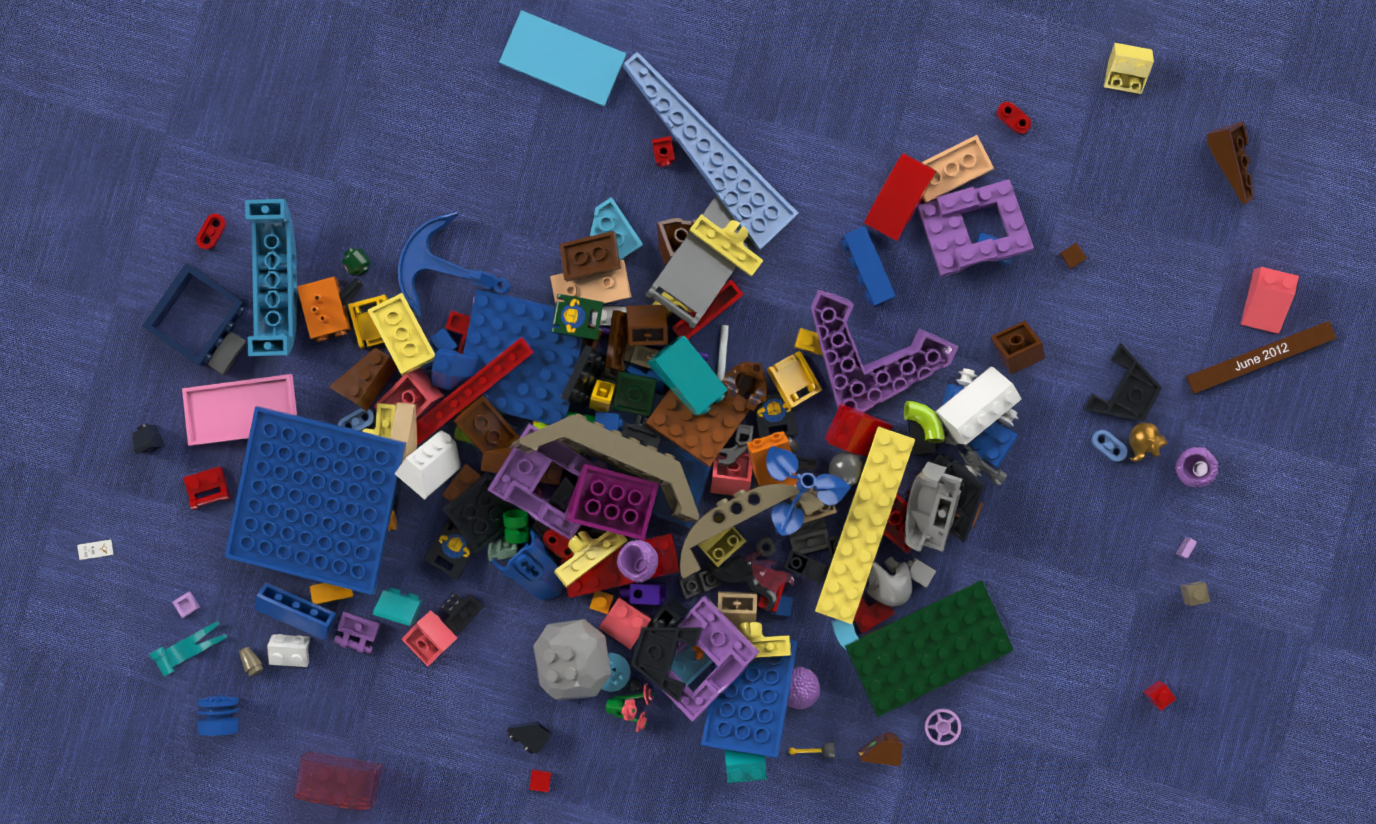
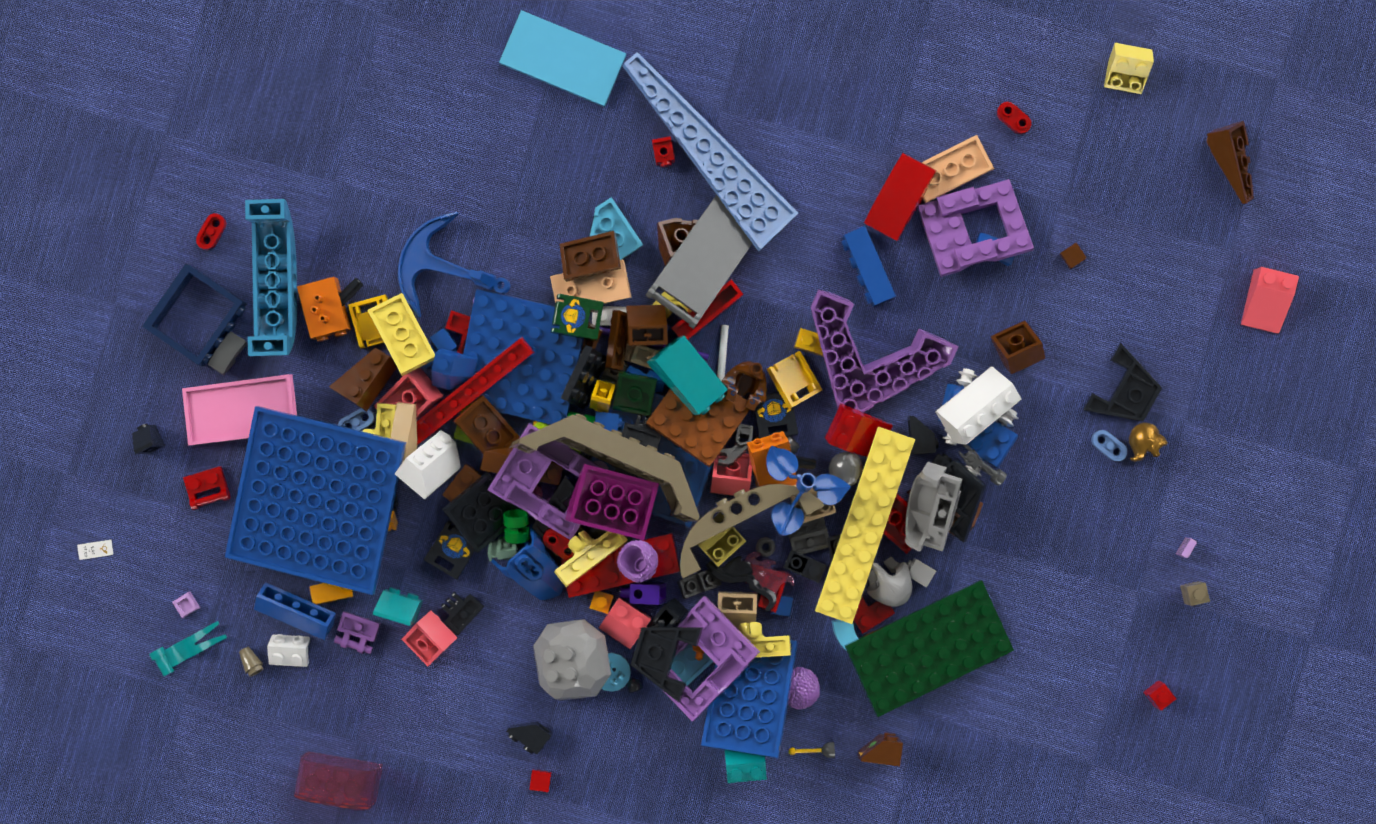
blue wheel [197,695,239,736] -> none
dark green head [342,247,371,277] -> none
plant [606,684,654,733] -> none
light yellow plate [689,214,763,277] -> none
lime cylinder [904,401,945,443] -> none
lavender wheel [925,709,961,745] -> none
medium lavender hair [1175,447,1218,487] -> none
reddish brown tile [1185,321,1336,394] -> none

